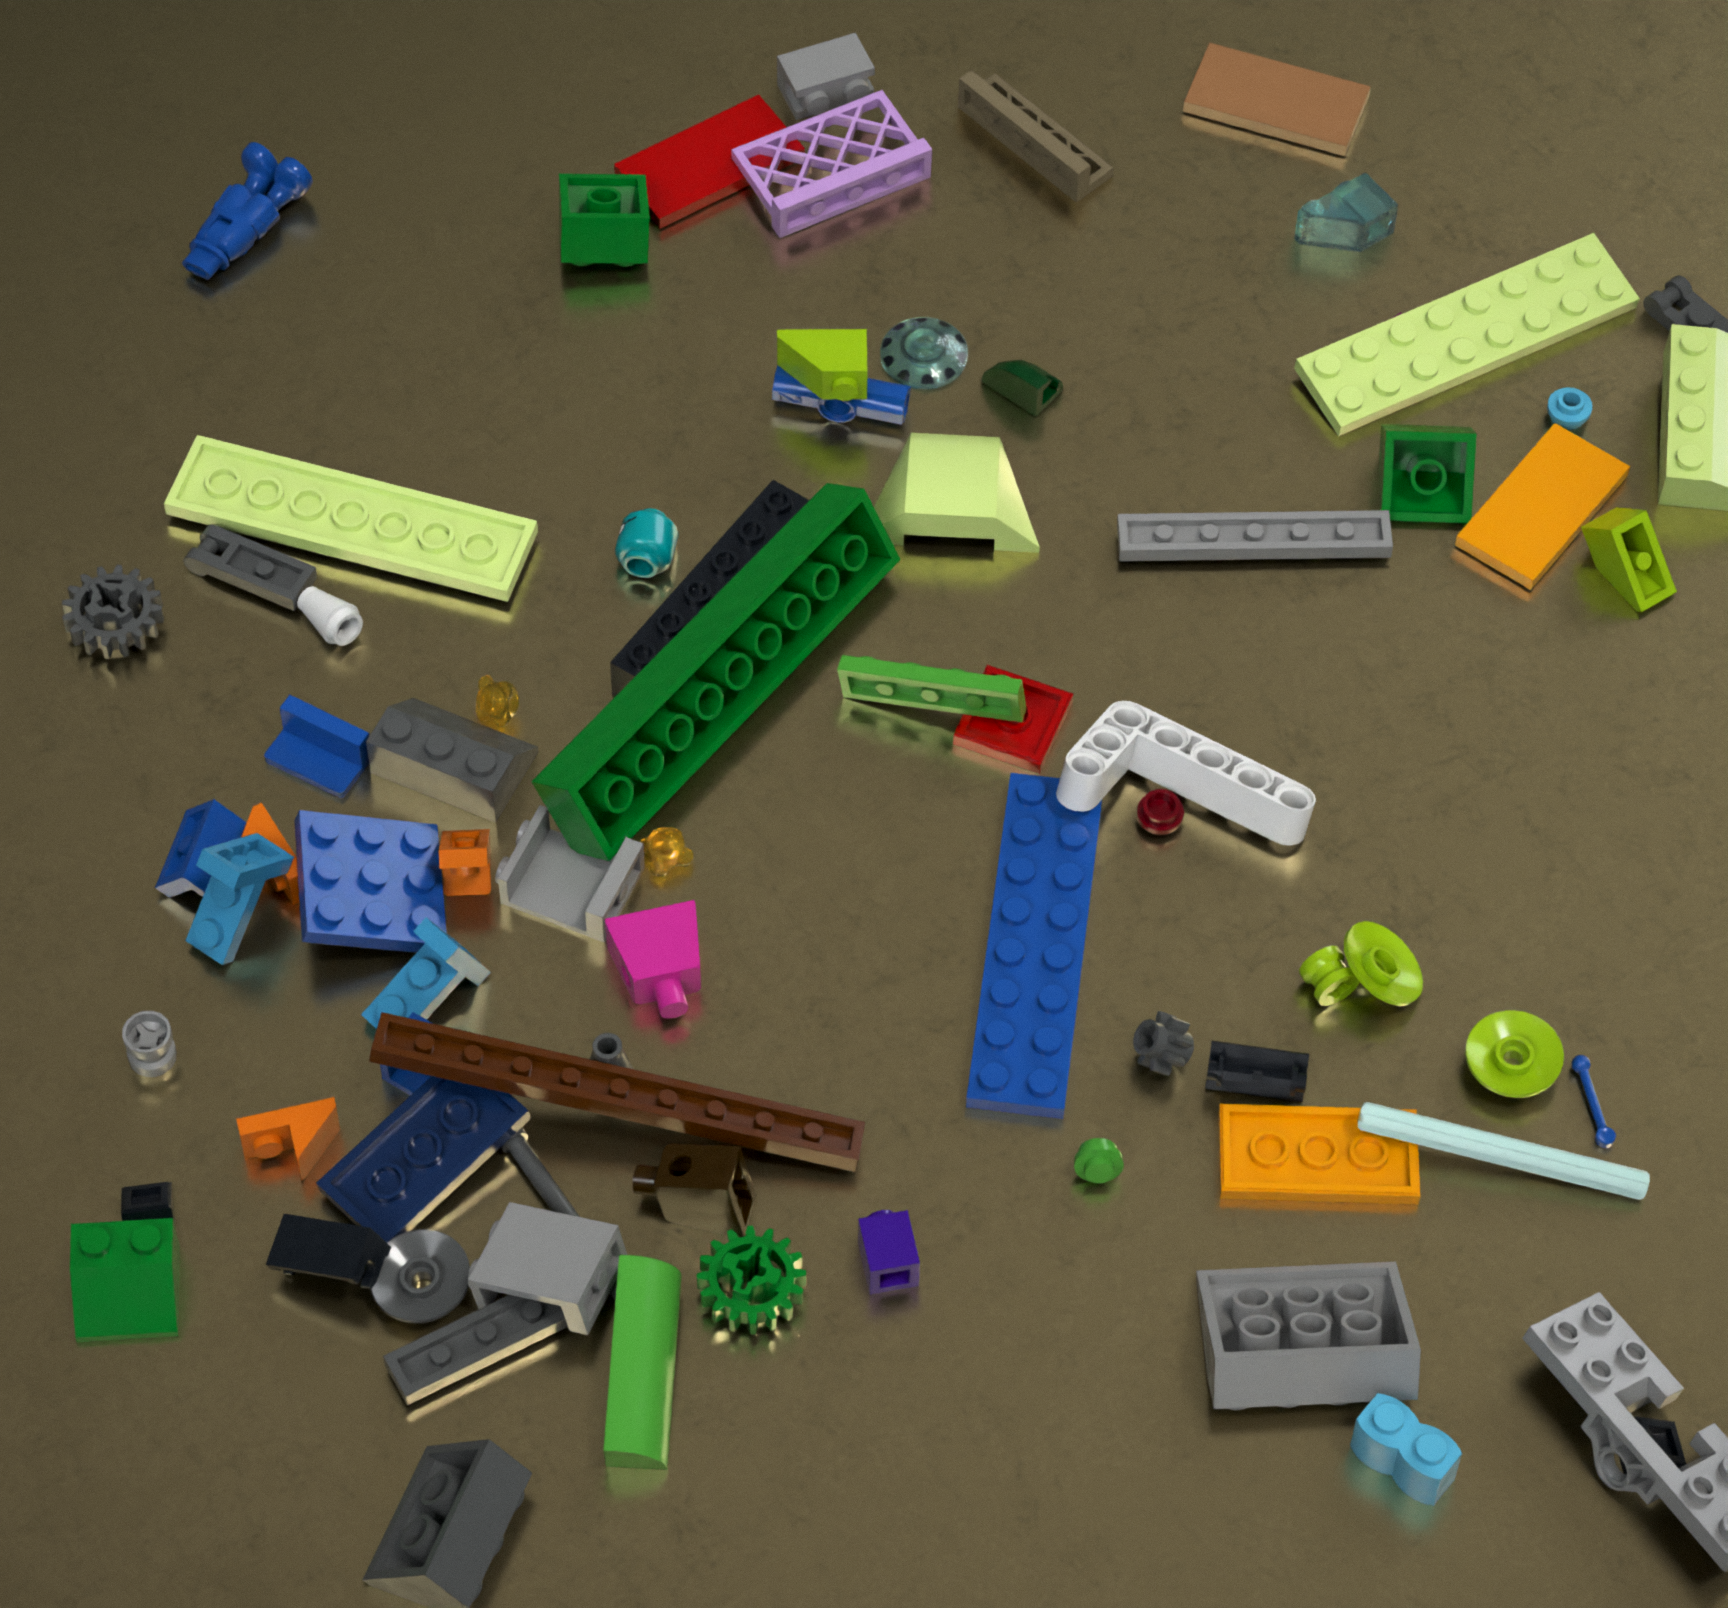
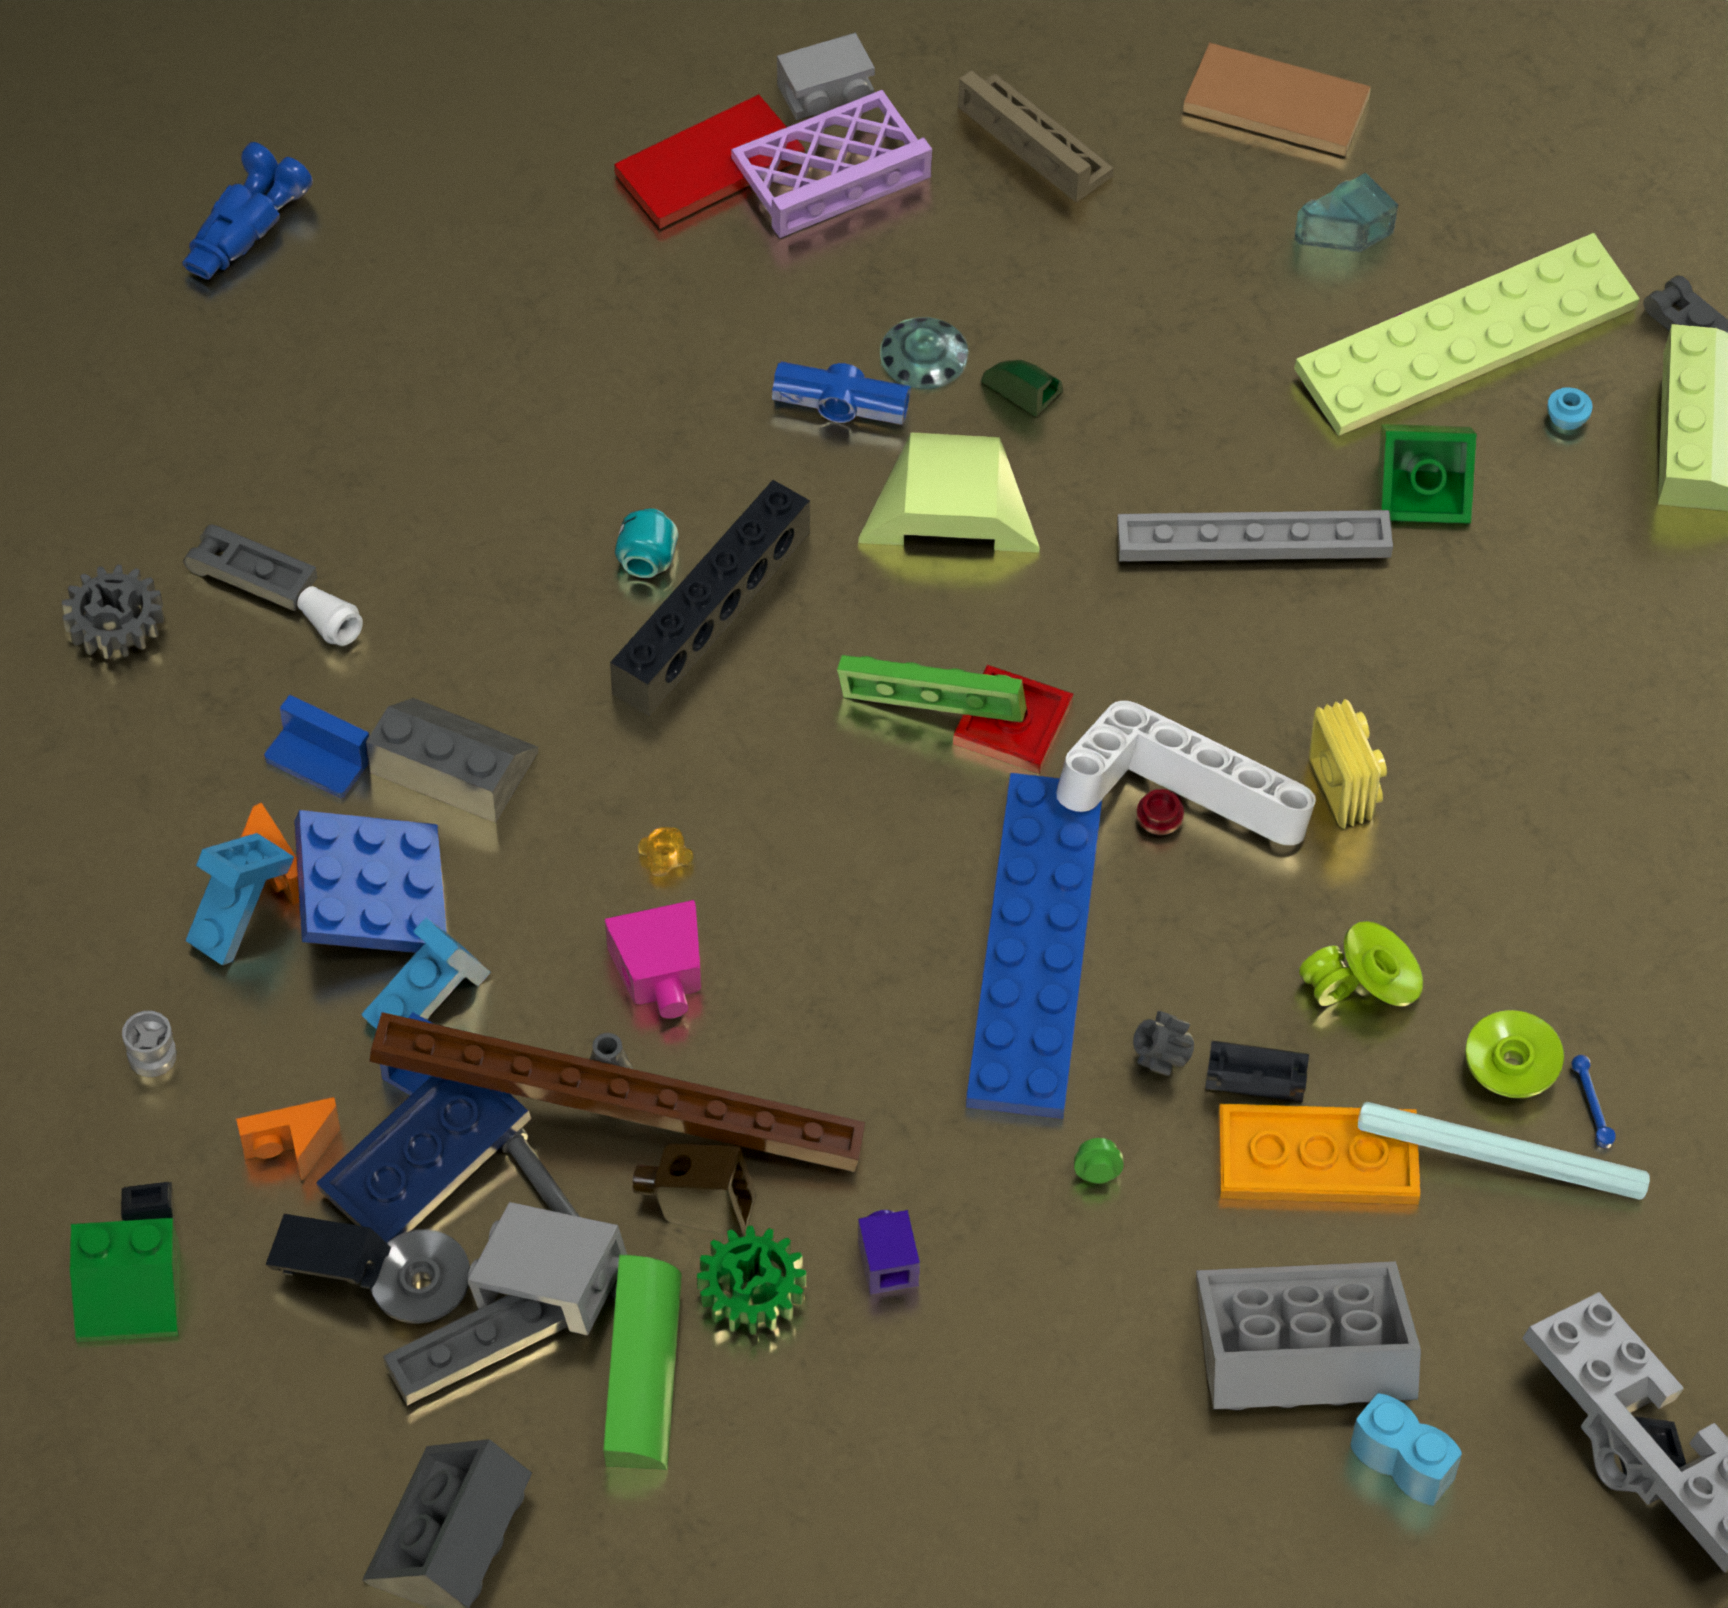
blue panel [155,799,247,898] -> none
yellowish green plate [164,435,538,602] -> none
orange slope [438,829,491,896] -> none
clear yellow plate [476,676,519,727] -> none
light grey panel [495,805,645,943] -> none
green brick [531,483,901,861] -> none
green slope [559,173,650,267] -> none
lime slope [777,329,868,401] -> none
light orange tile [1455,423,1630,590] -> none
lime slope [1581,507,1677,612] -> none
none -> light yellow brick [1309,699,1387,829]

